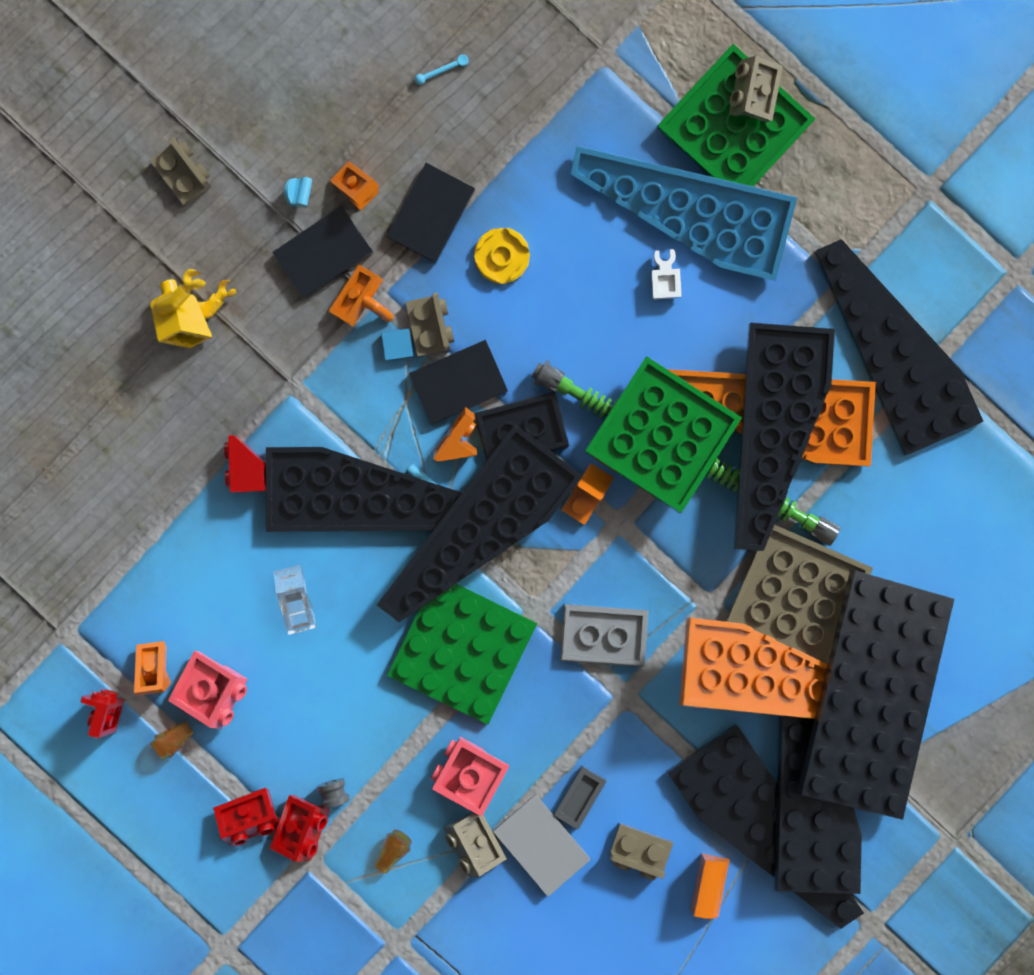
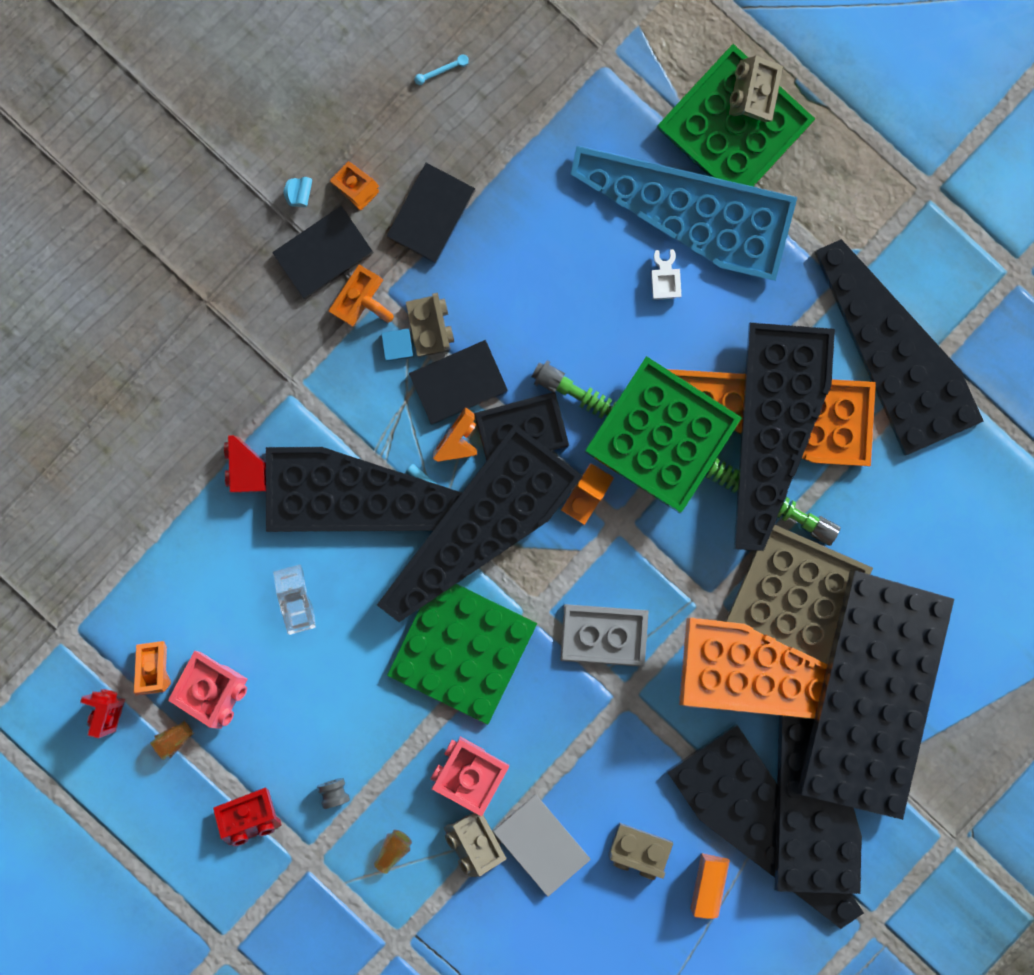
dark tan bracket [149,137,212,207] -> none
yellow torso [150,269,236,348] -> none
red bracket [270,795,330,862] -> none
yellow tile [474,228,530,284] -> none
dark grey tile [554,765,607,830] -> none

